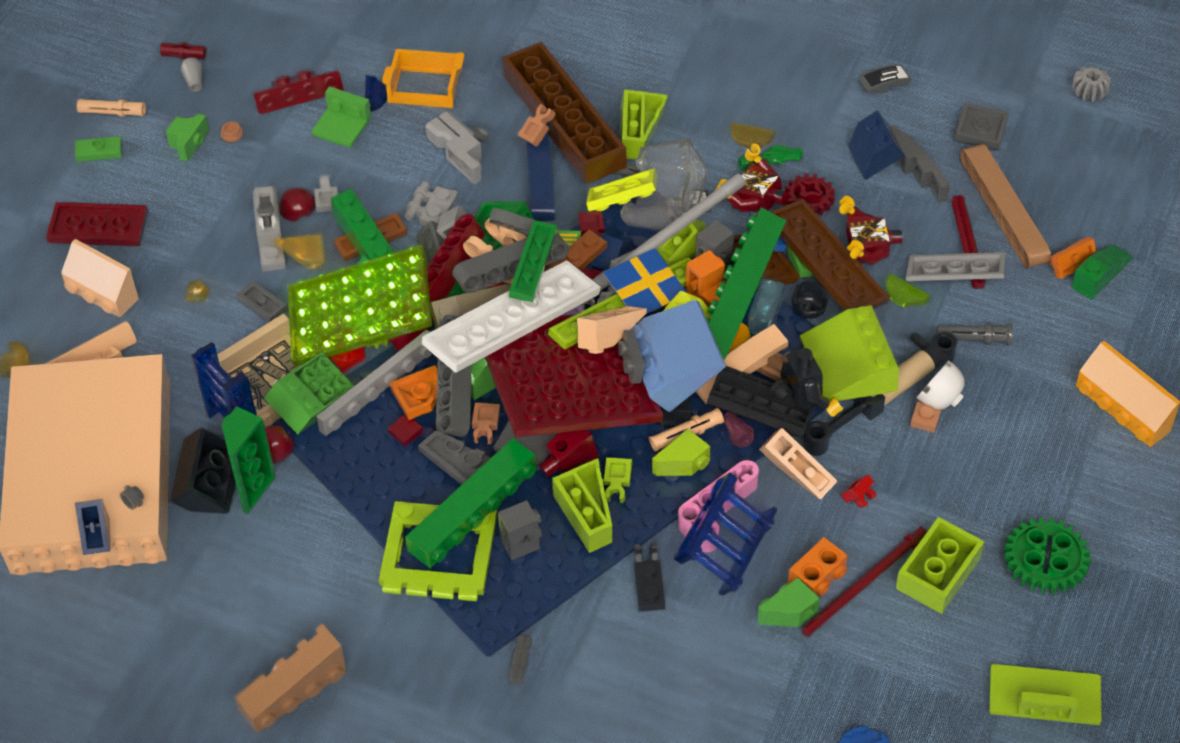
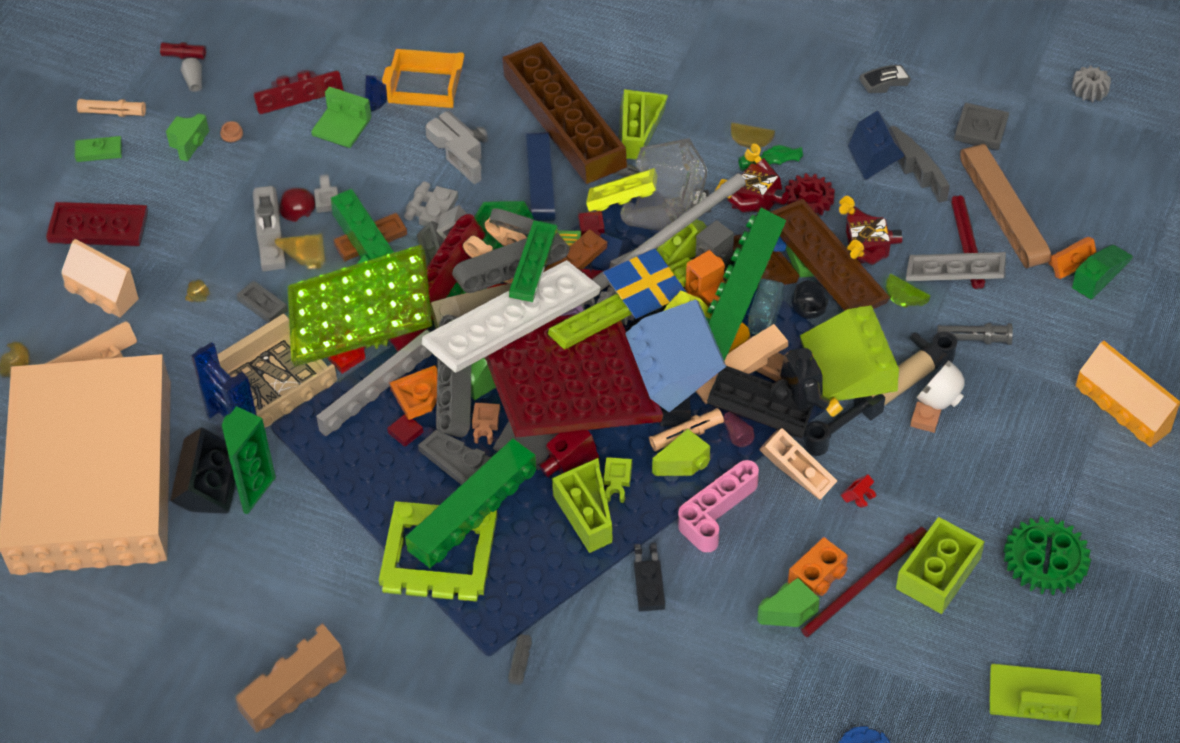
slope [75,499,110,555] -> none
dark grey plate [120,485,144,510] -> none
bright green slope [264,352,354,434] -> none
dark red hair [265,426,294,464] -> none
dark grey brick [498,500,542,560] -> none
nougat plate [517,104,555,147] -> none
light nougat slope [577,306,646,353] -> none
dark grey plate [618,330,645,384] -> none
clear blue fence [673,472,778,596] -> none

